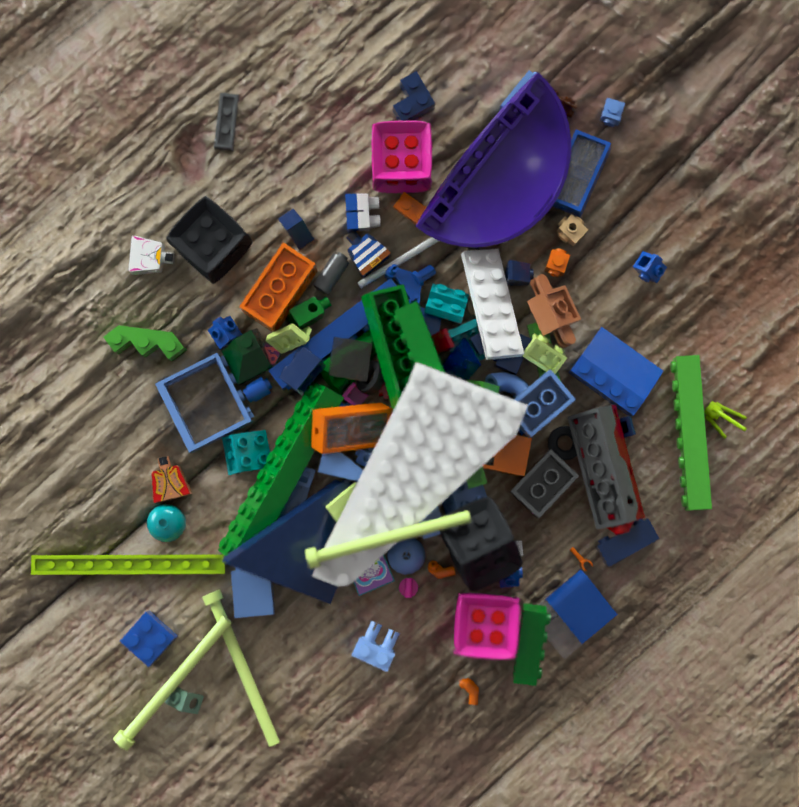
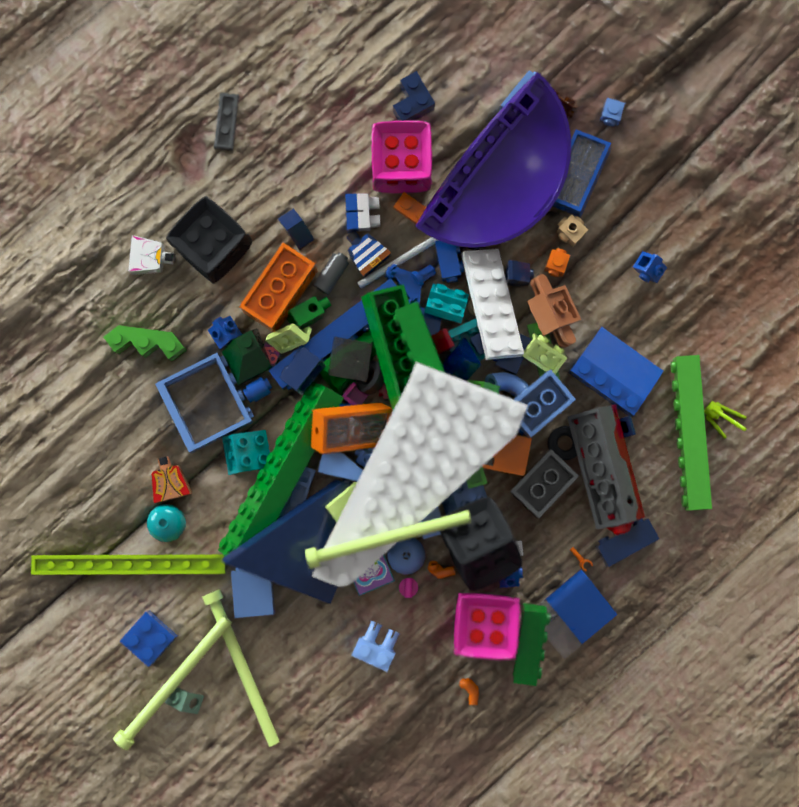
none -> blue brick [435,240,464,283]

